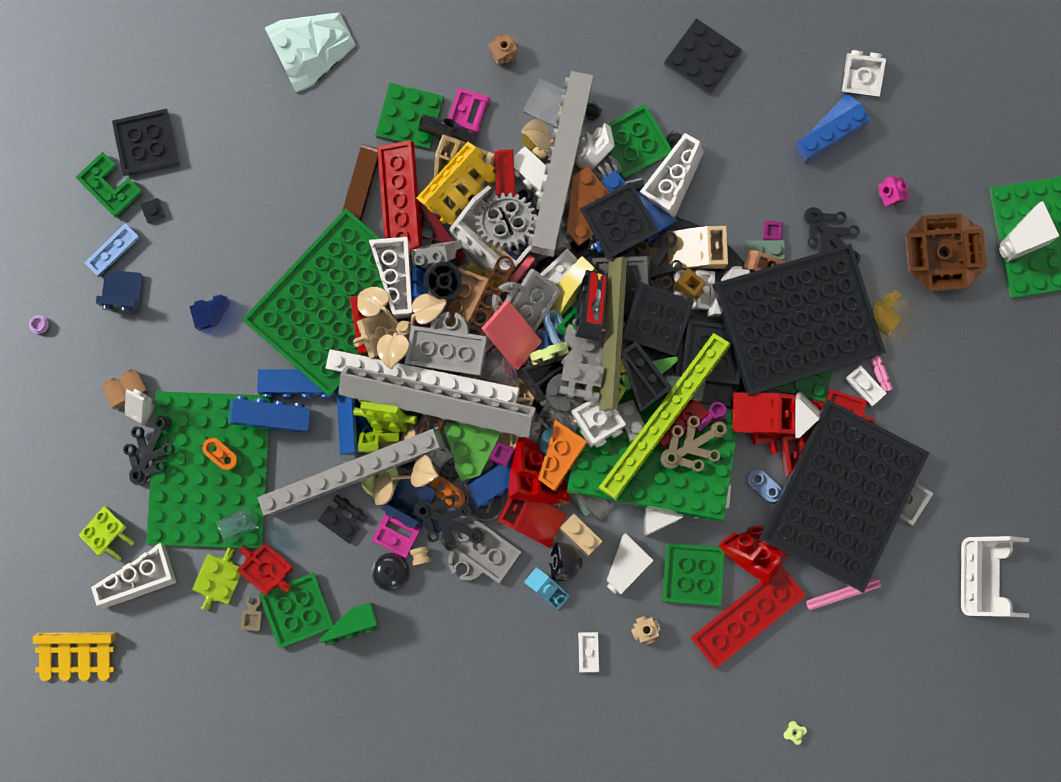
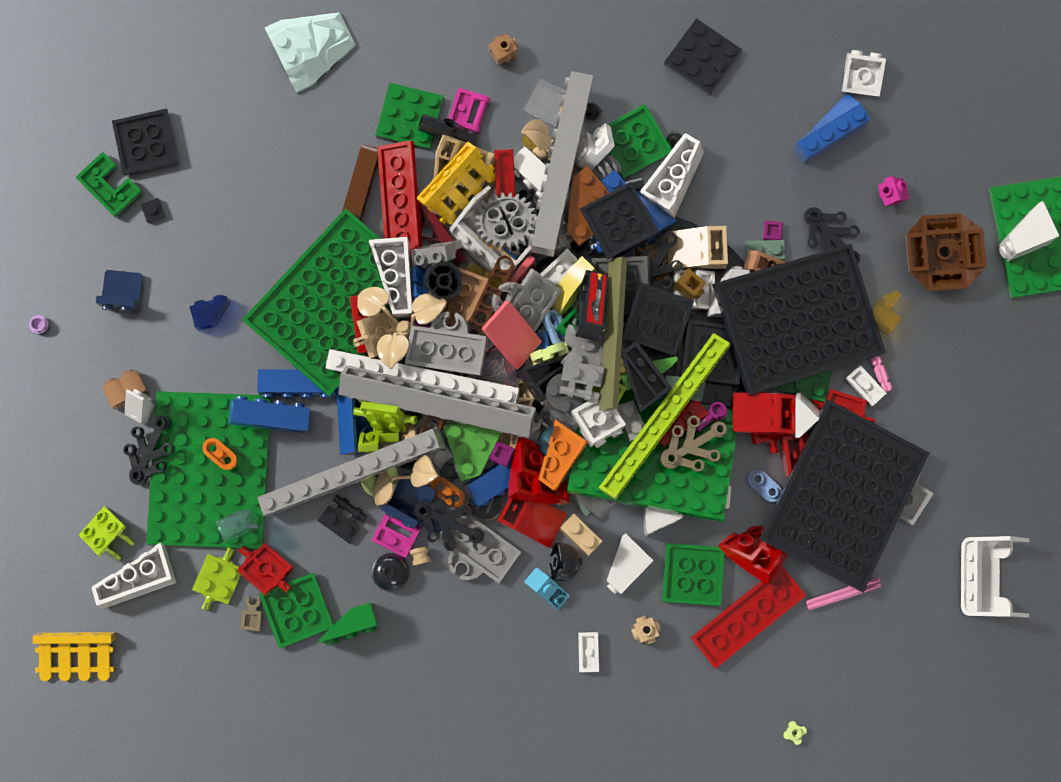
light blue plate [84,223,140,277] -> none

